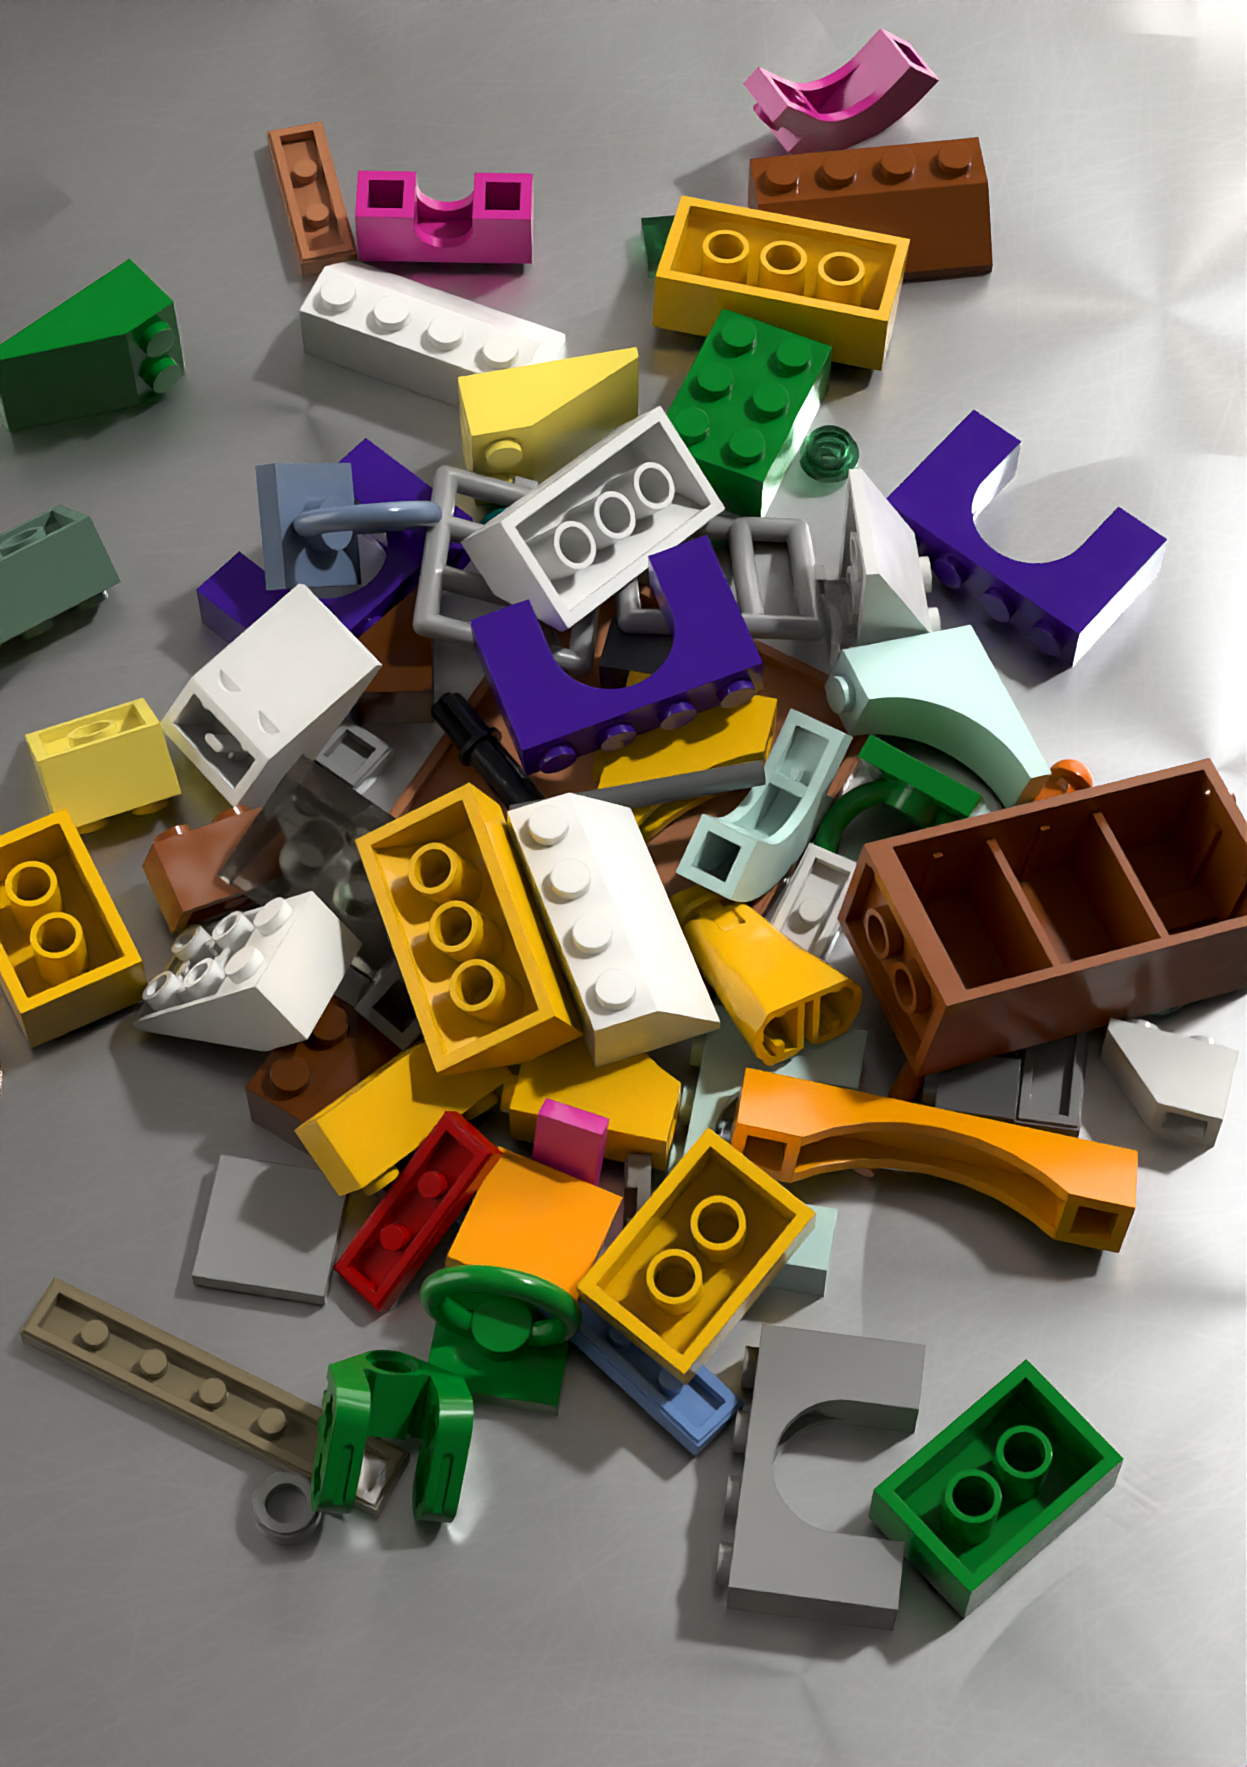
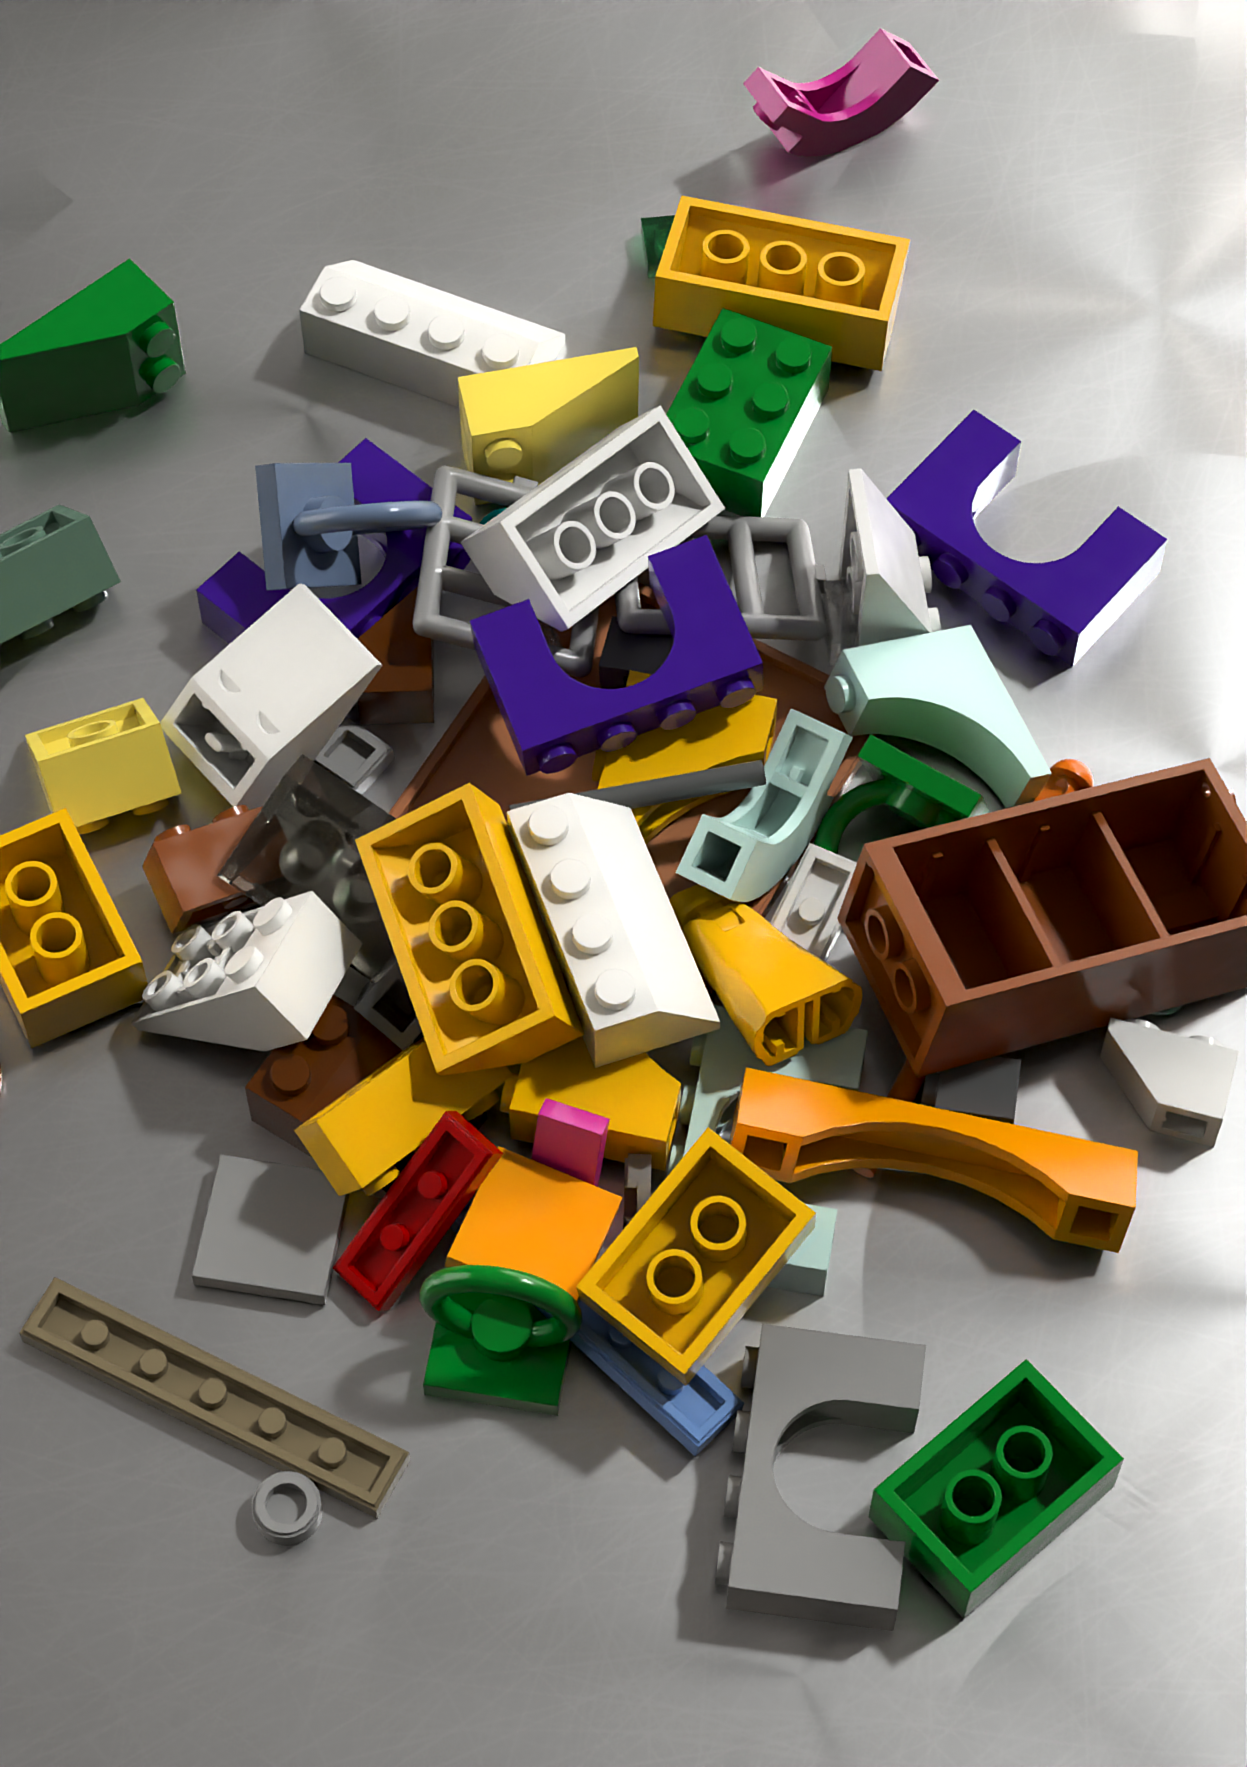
nougat tile [266,121,358,277] -> none
green piece [311,1350,474,1523] -> none
dark pink arch [355,171,534,264] -> none
black axle [431,692,546,811] -> none
dark orange slope [748,137,993,280] -> none
clear green plate [799,425,859,483] -> none
light grey tile [1014,1030,1090,1138] -> none

